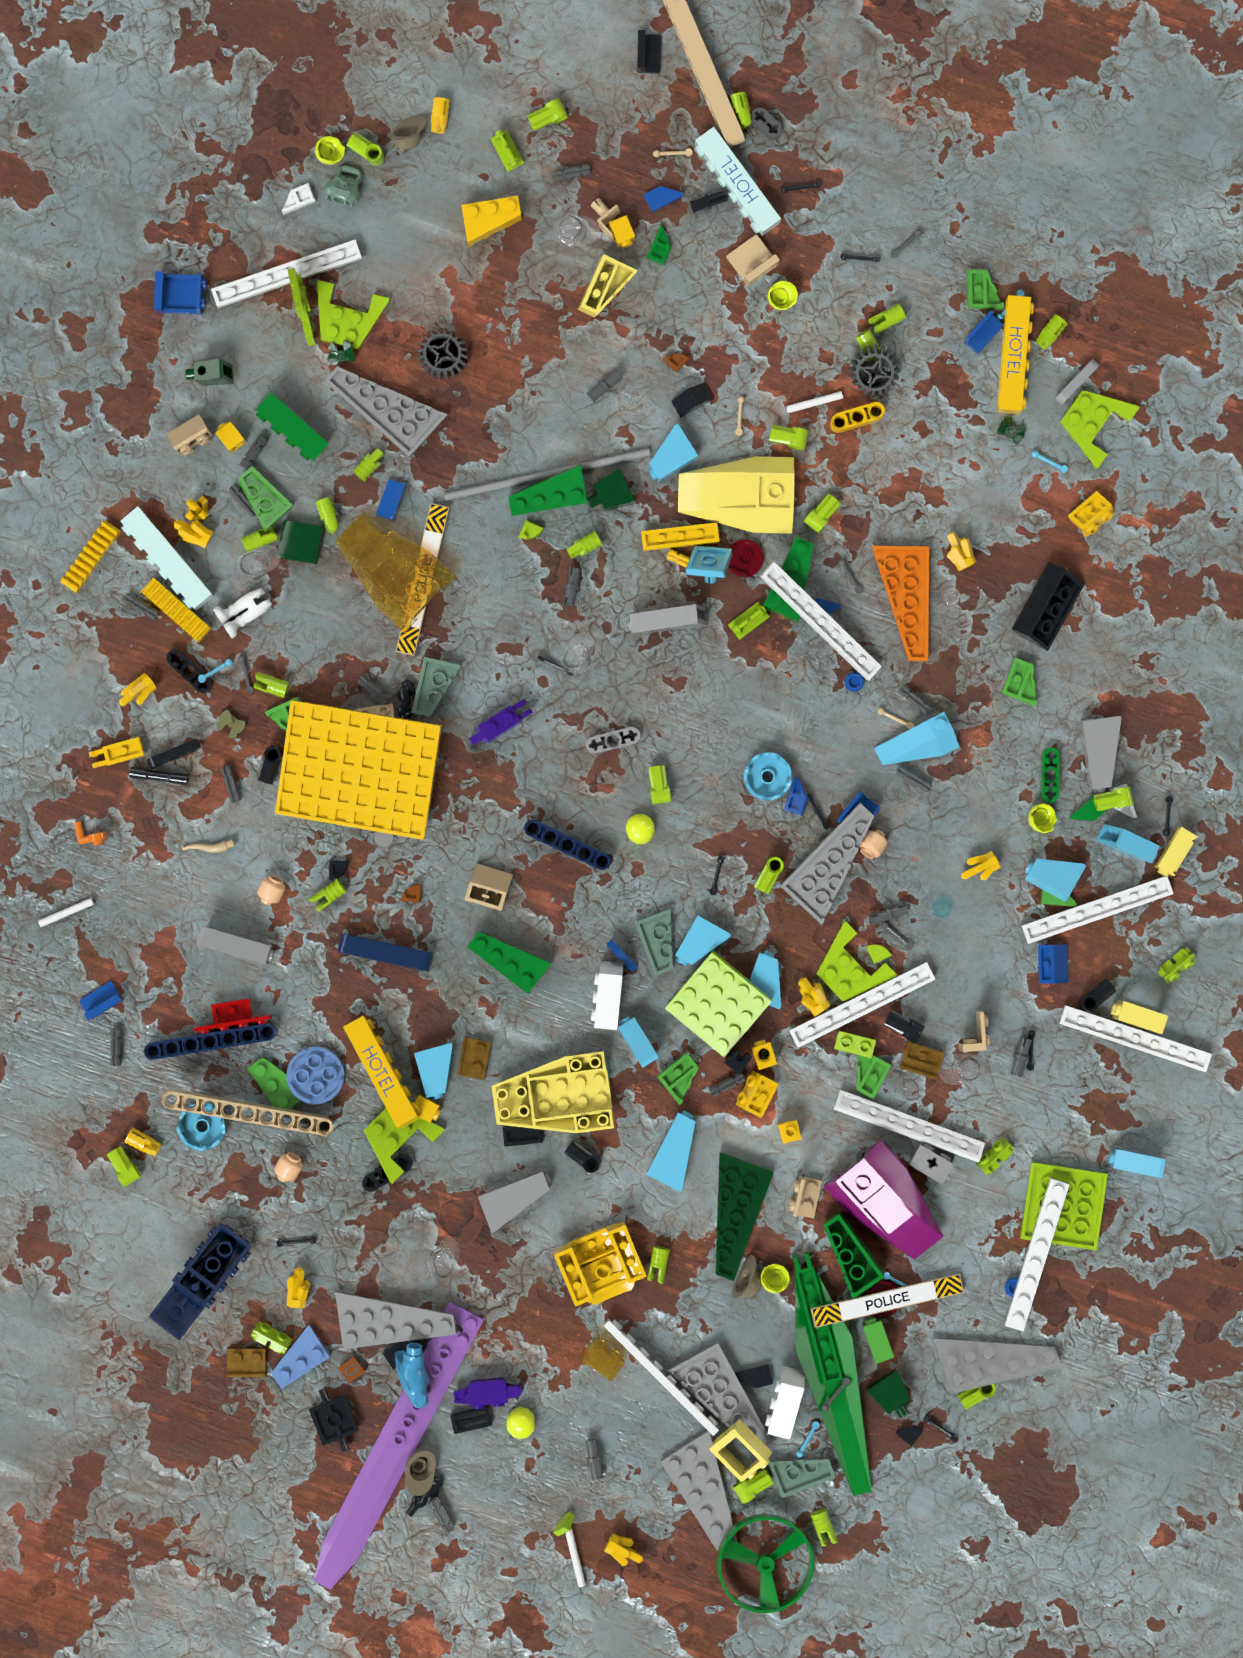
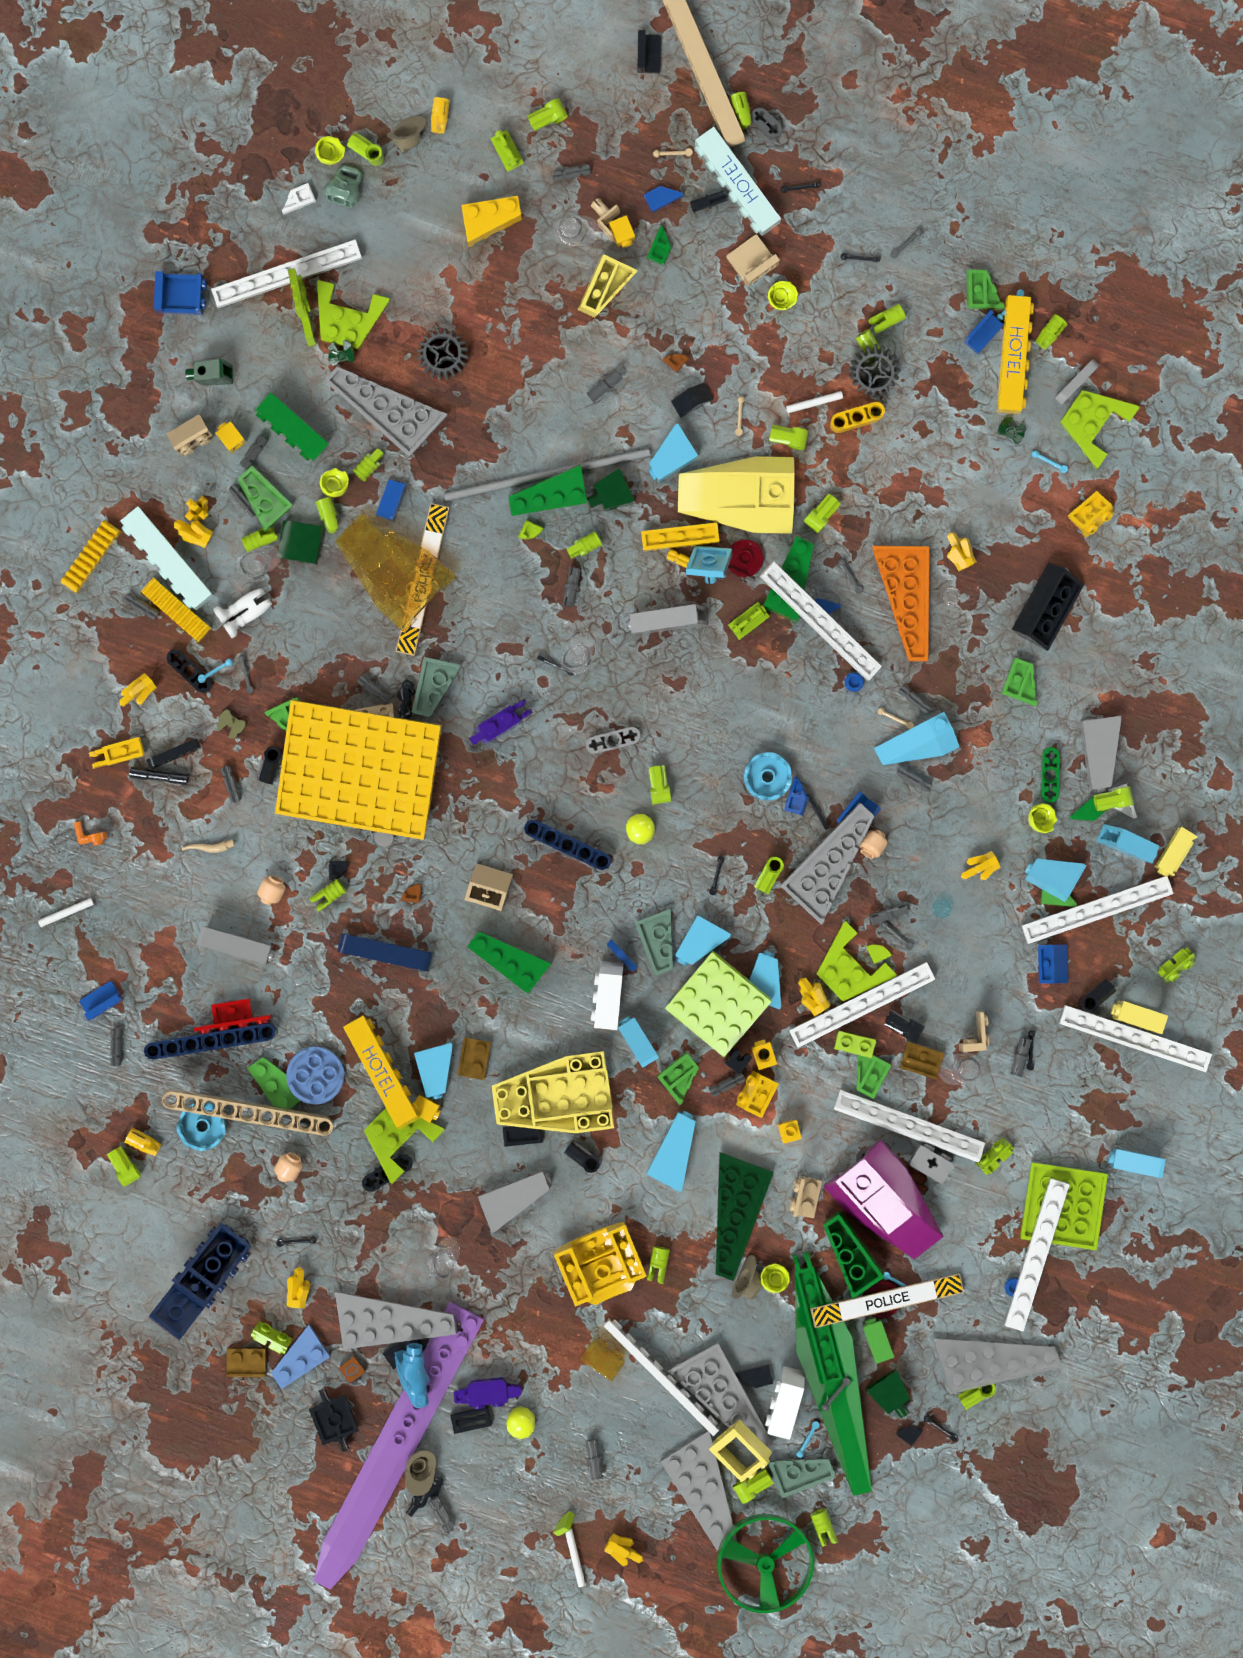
lime hinge [253,672,290,698] -> none
black hinge [1163,796,1173,836] -> none
none -> neon yellow hair [319,468,349,497]

